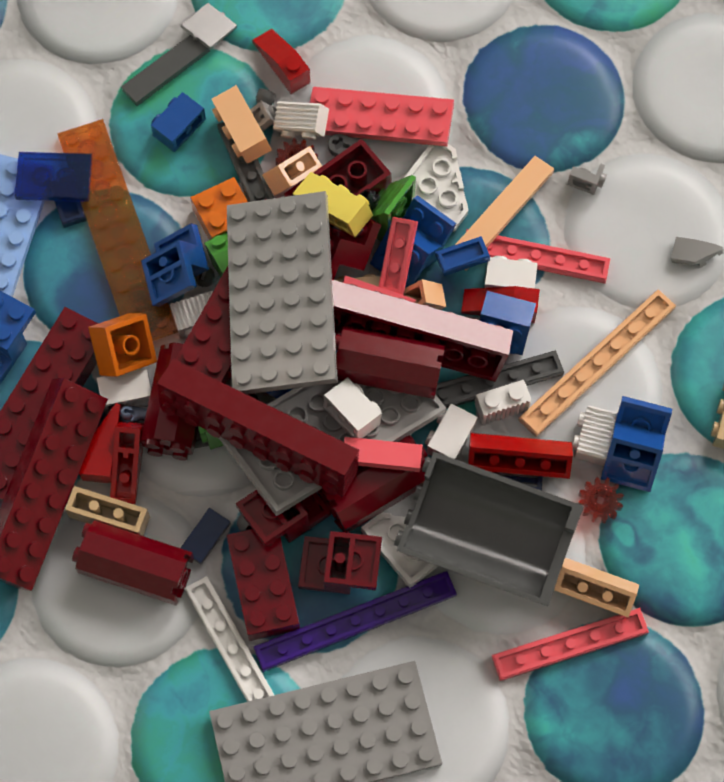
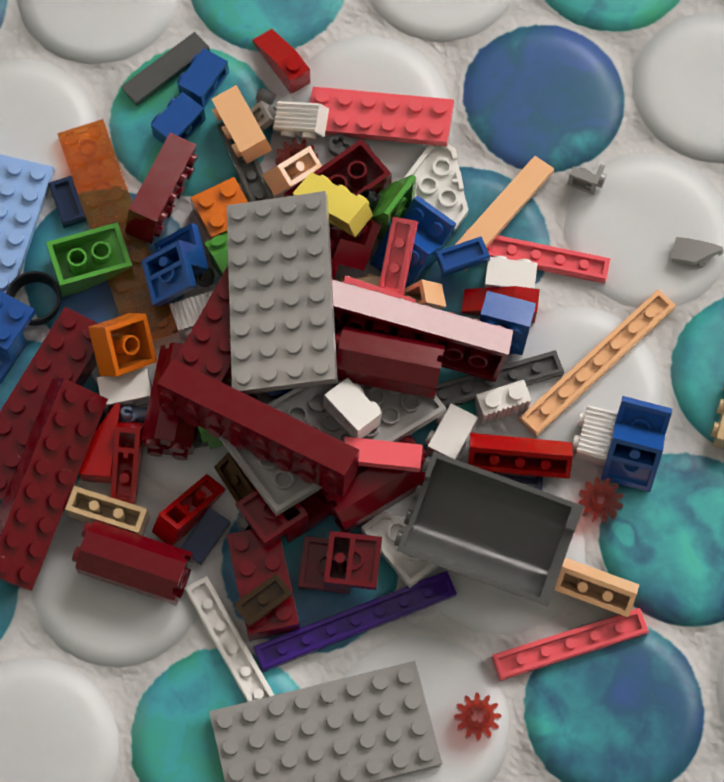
clear blue tile [15,152,93,202] -> none
piece [181,3,237,50] -> none
none -> black tyre [6,271,60,326]
none -> bright green slope [46,222,132,297]
none -> dark red brick [125,133,198,245]
none -> red slope [152,474,226,546]
none -> blue brick [177,48,229,108]
none -> dark brown plate [214,452,256,502]
none -> dark brown plate [234,573,293,627]
none -> clear red gear [454,692,502,742]

